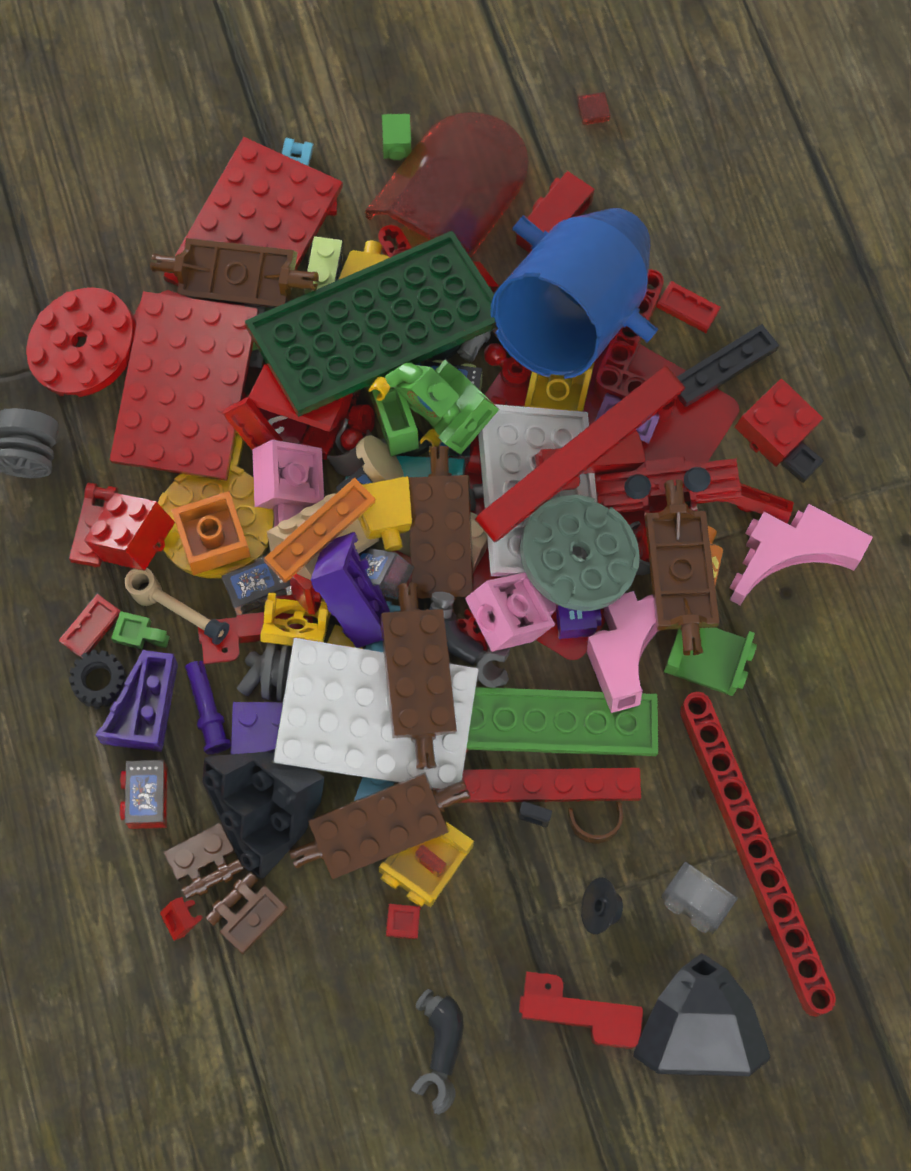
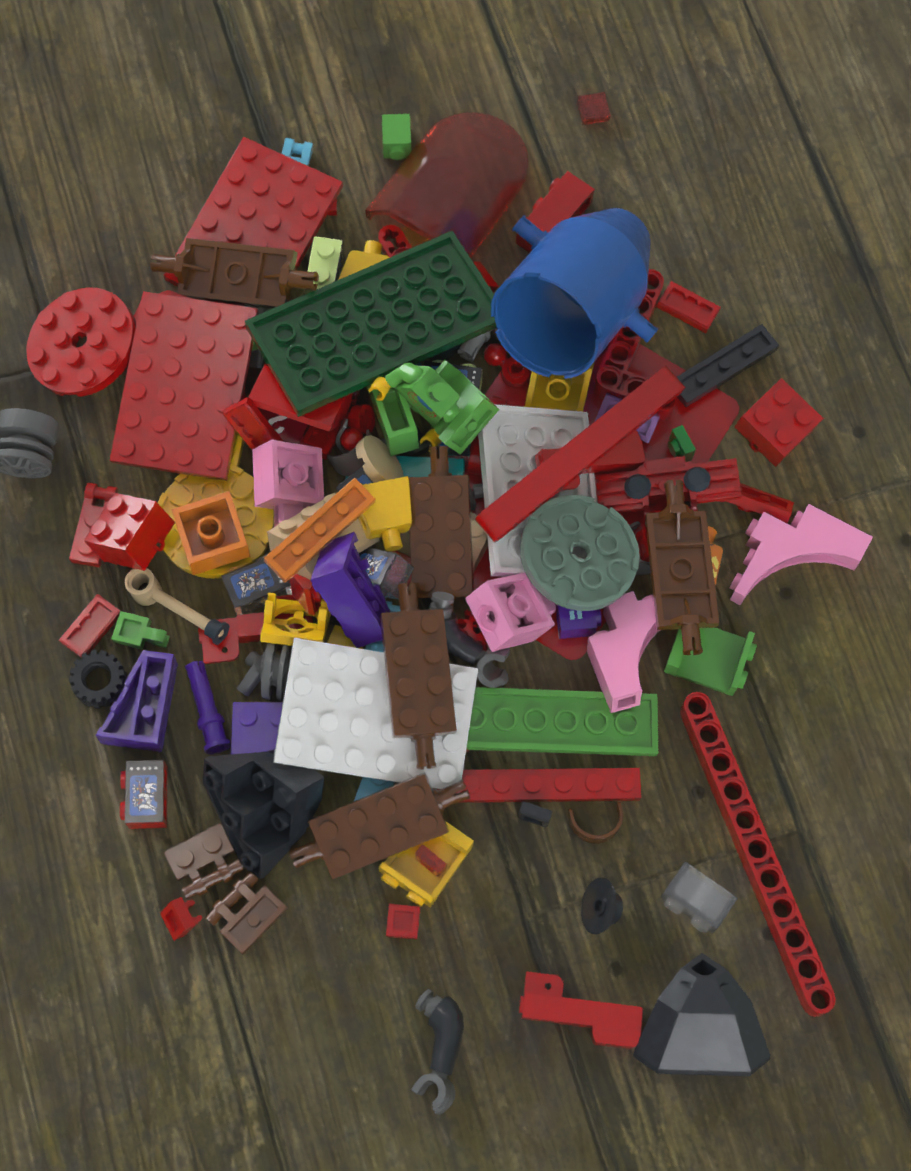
black tile [781,442,824,483] -> none
none -> green plate [668,425,696,462]

